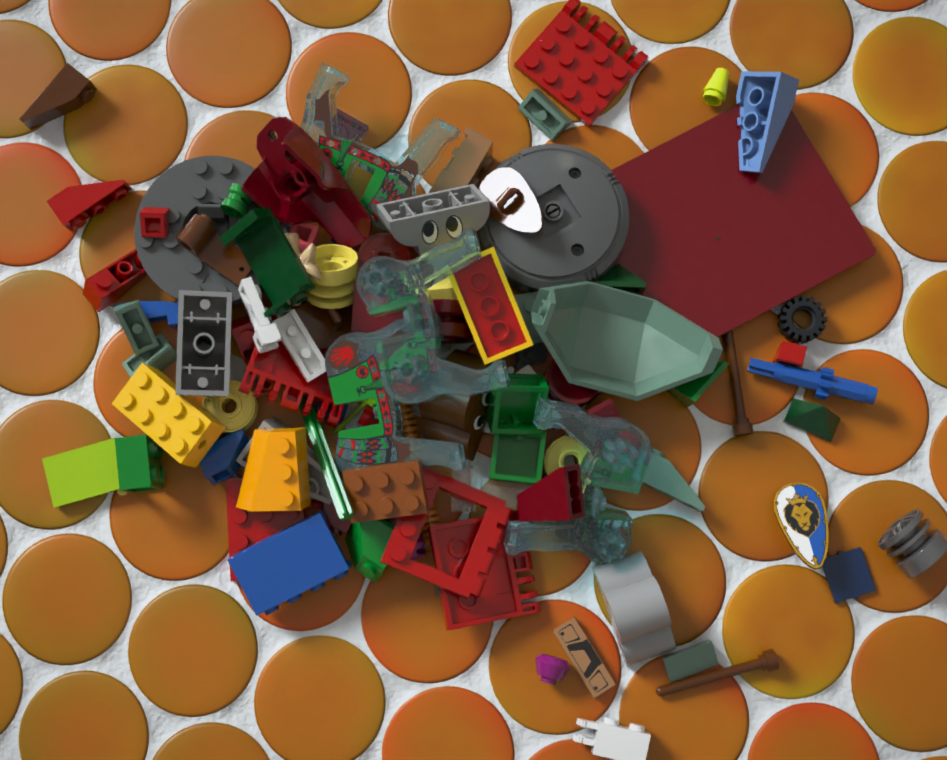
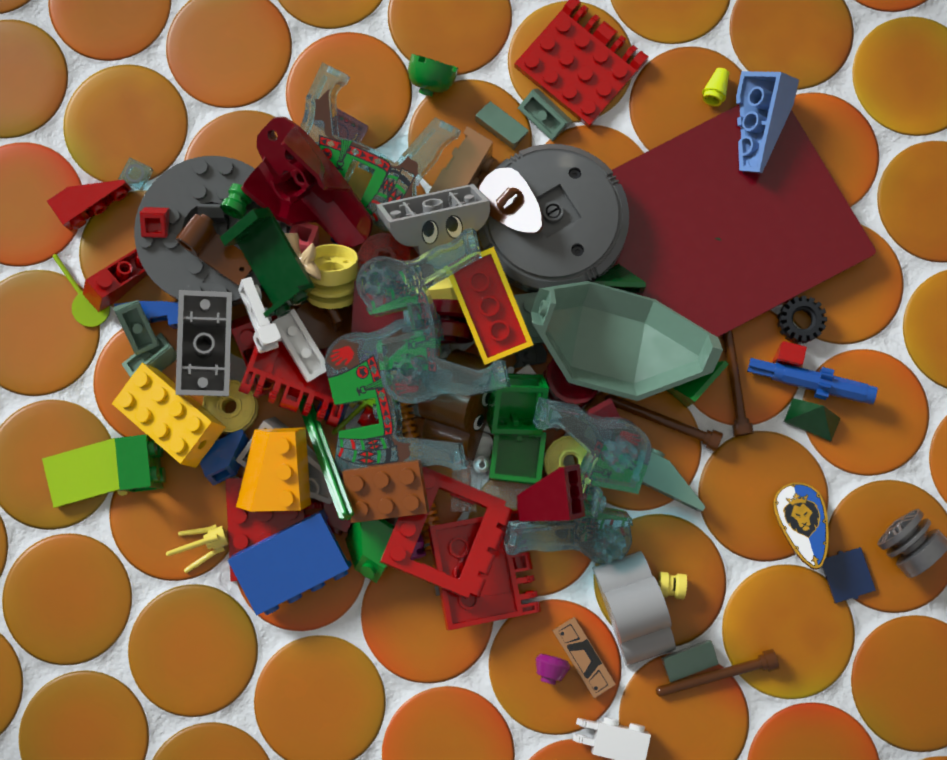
reddish brown slope [19,63,97,130] -> none
none -> lime piece [53,254,110,327]
none -> clear light blue tile [118,157,153,191]
none -> light yellow plant [166,524,229,573]
none -> green cylinder [408,54,458,97]
none -> white piece [473,433,493,473]
none -> sand green slope [475,101,529,150]
none -> reddish brown piece [605,394,723,452]
none -> light yellow wheel [658,572,687,600]

